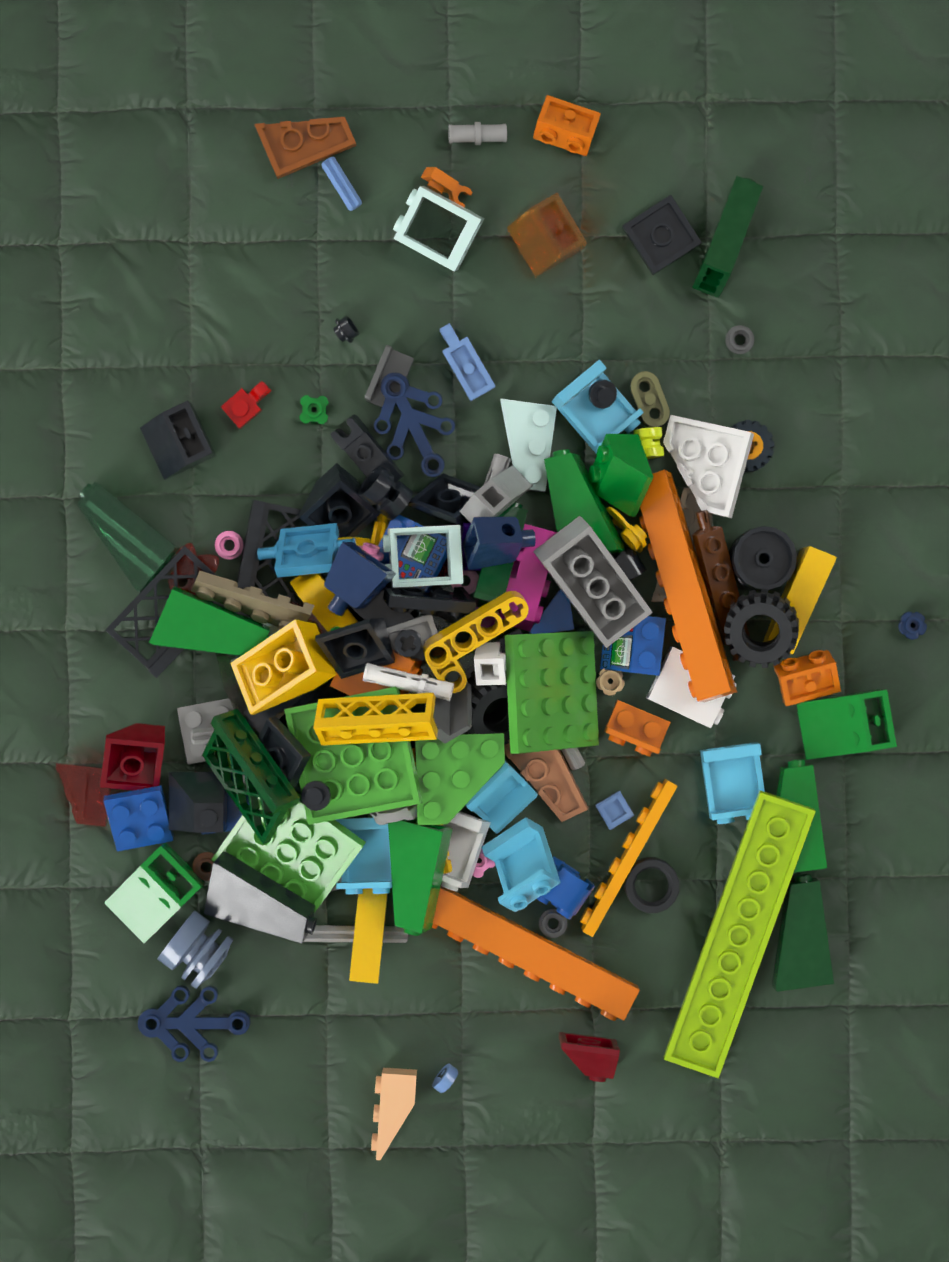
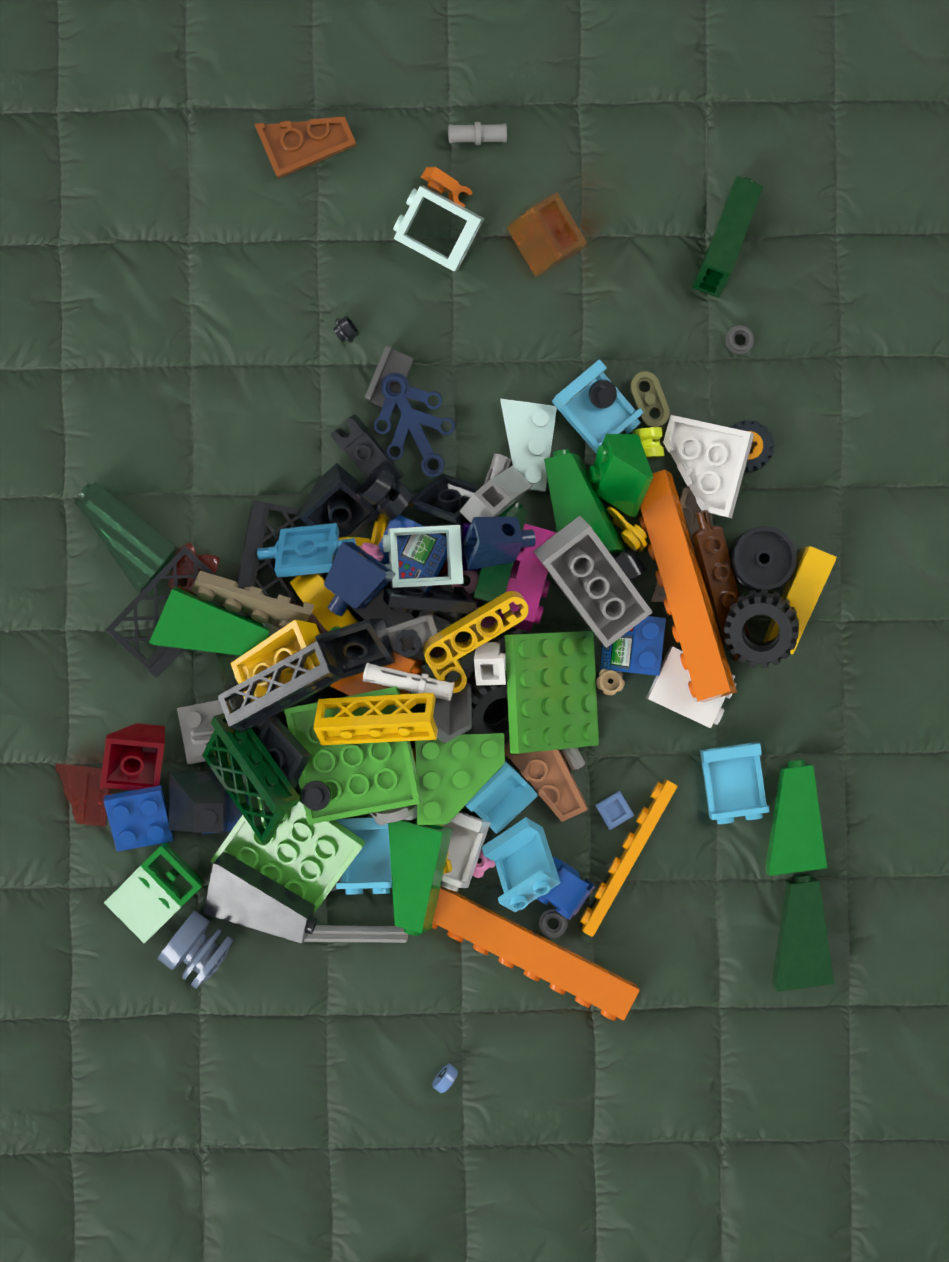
dark blue plant [138,985,251,1062] -> none
black slope [140,401,217,480] -> none
reddish brown plate [193,852,215,881] -> none
bright pink plate [215,531,244,560] -> none
red plate [221,381,271,429] -> none
green plate [300,395,329,424] -> none
medium blue axle [322,157,362,211] -> none
yellow slope [349,888,388,984] -> none
light nougat slope [371,1068,417,1160] -> none
medium blue plate [440,323,496,402] -> none
blue slope [528,588,574,634] -> none
orange bracket [533,95,601,156] -> none
dark red slope [559,1032,620,1082] -> none
orange bracket [604,700,671,757] -> none
black plate [622,195,702,275] -> none
black tyre [624,857,679,913] -> none
lime plate [664,790,816,1078] -> none
orange bracket [774,650,841,707] -> none
green slope [796,689,897,760] -> none
dark blue plate [898,612,927,640] -> none
none -> fence [218,641,342,732]

